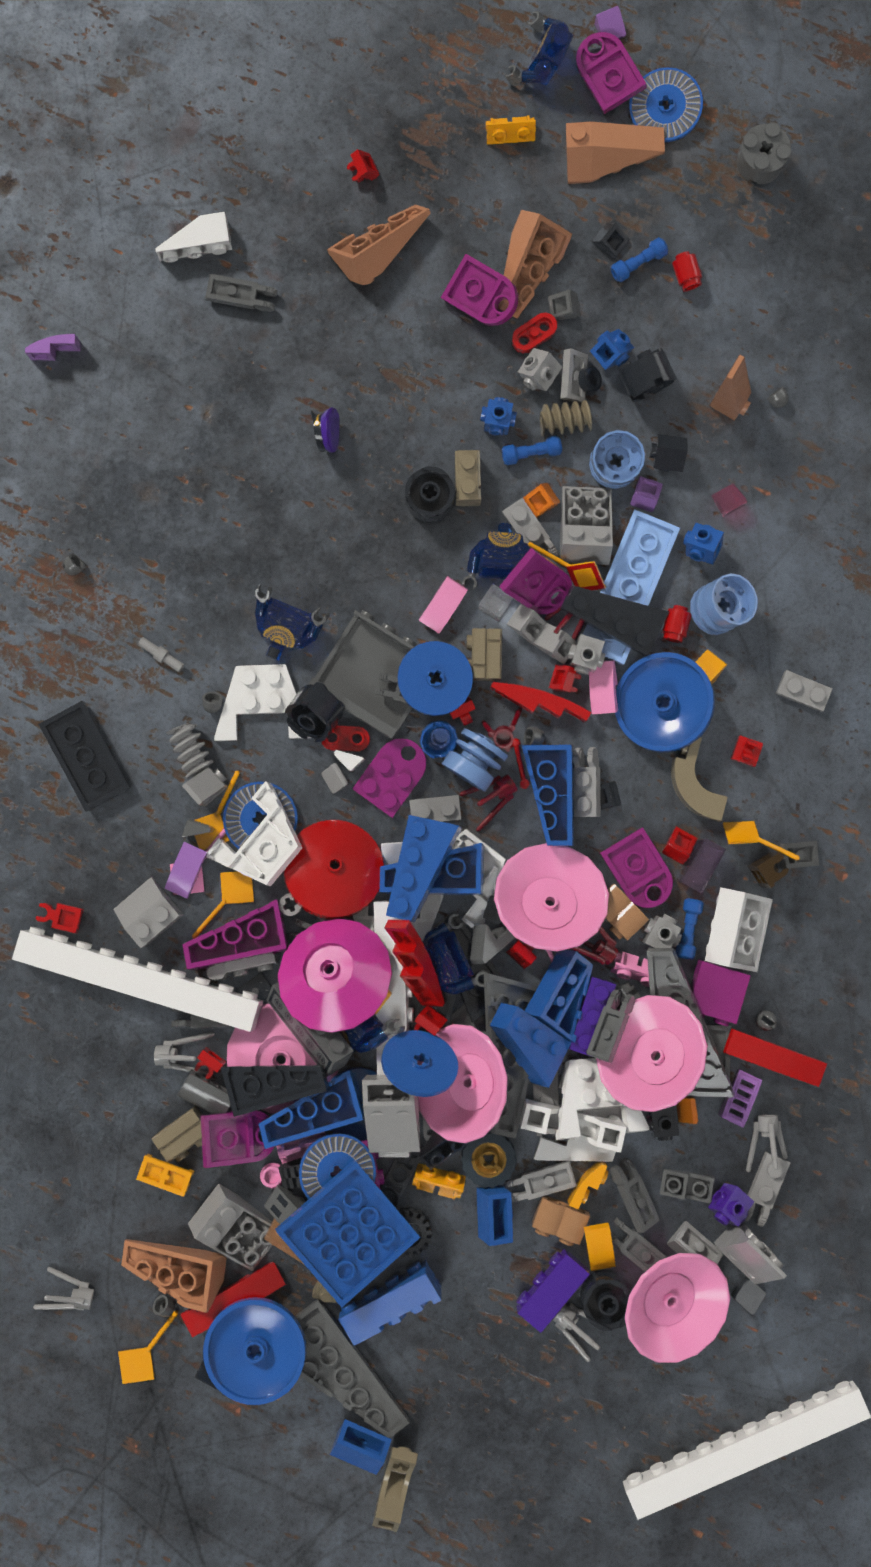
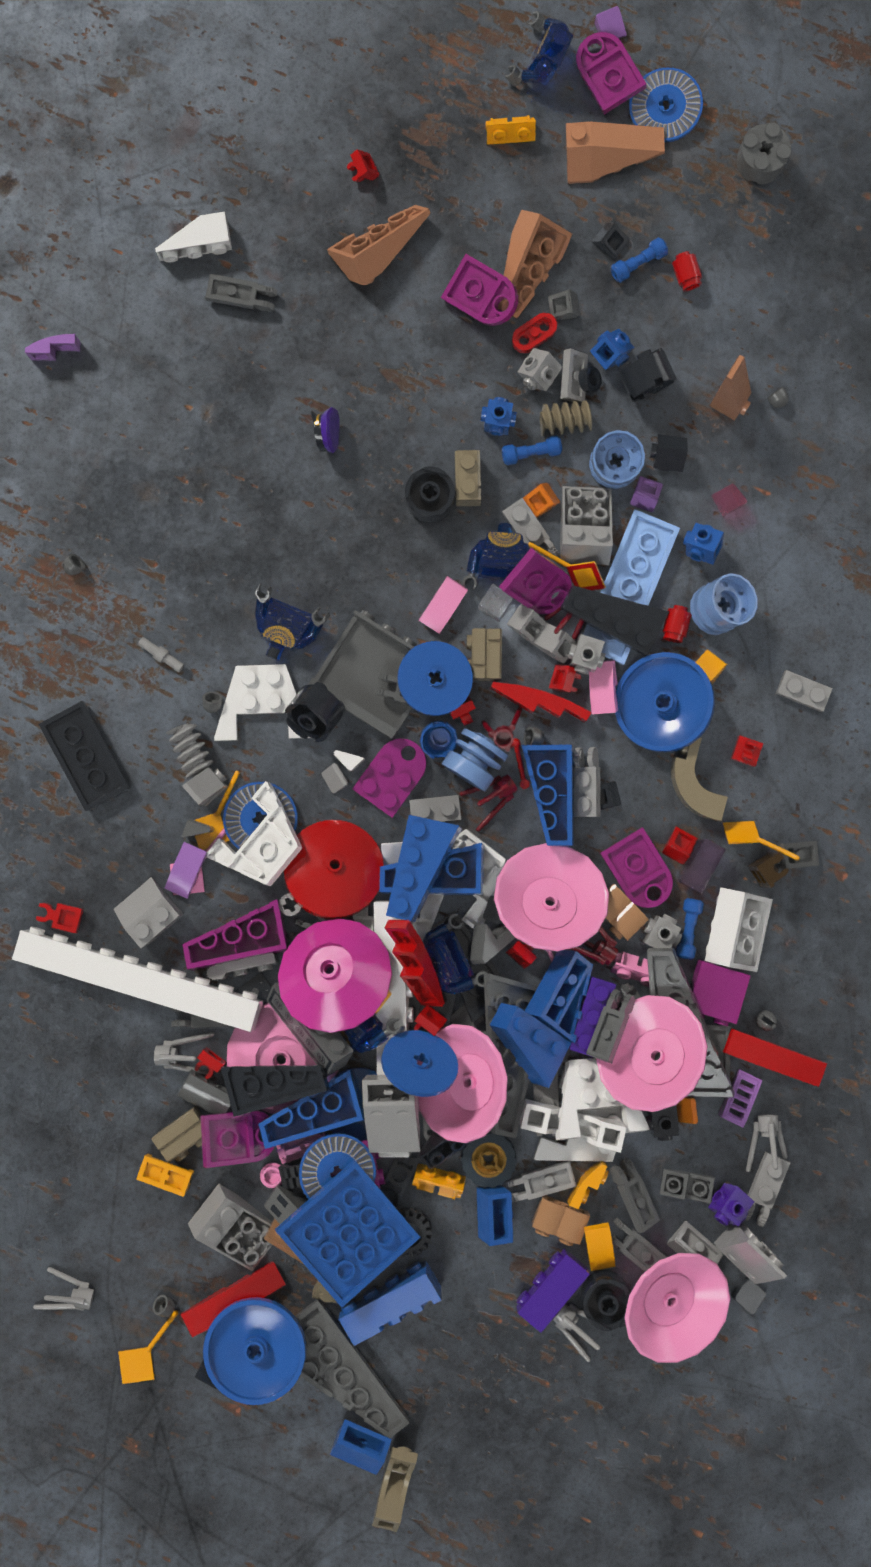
nougat wedge [121,1239,227,1313] -> none
light orange piece [192,871,254,939] -> none
red plate [321,726,370,752] -> none
white brick [623,1381,871,1520] -> none

